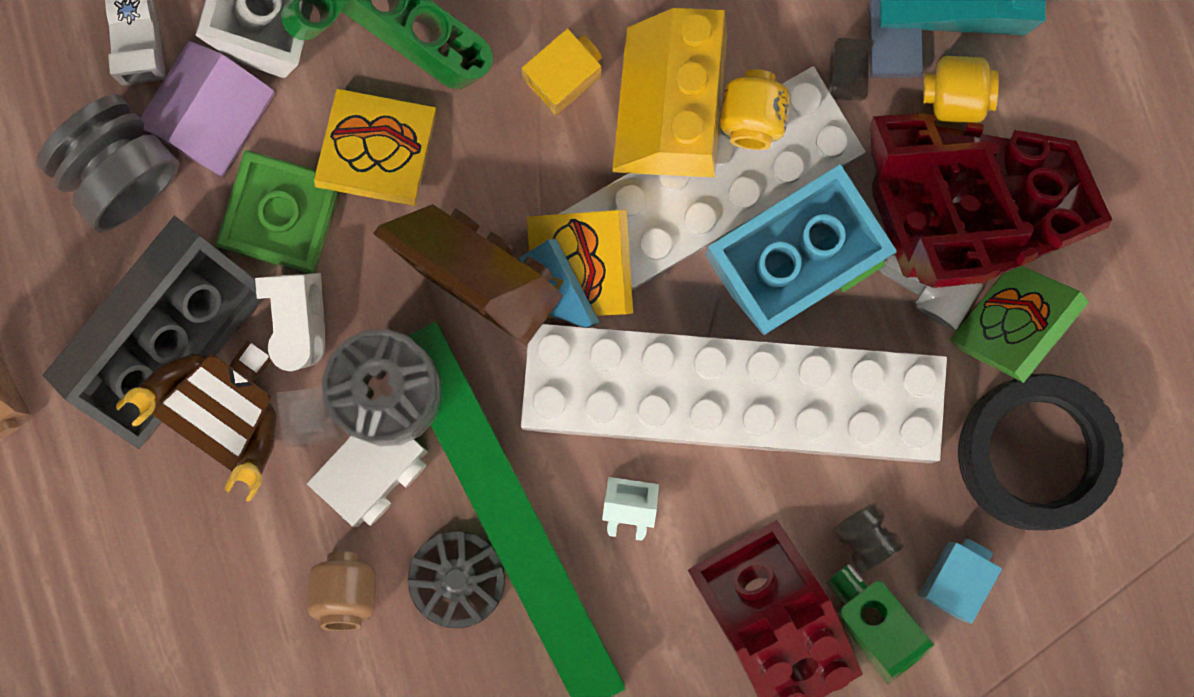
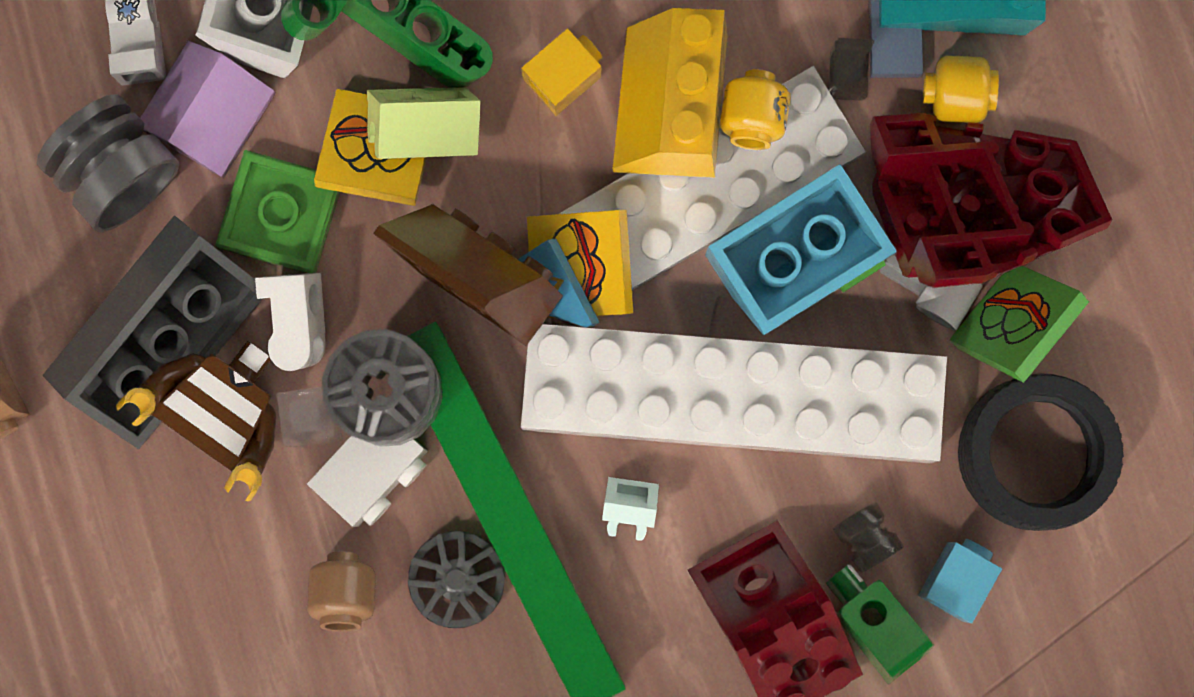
none -> yellowish green hinge [367,87,481,159]

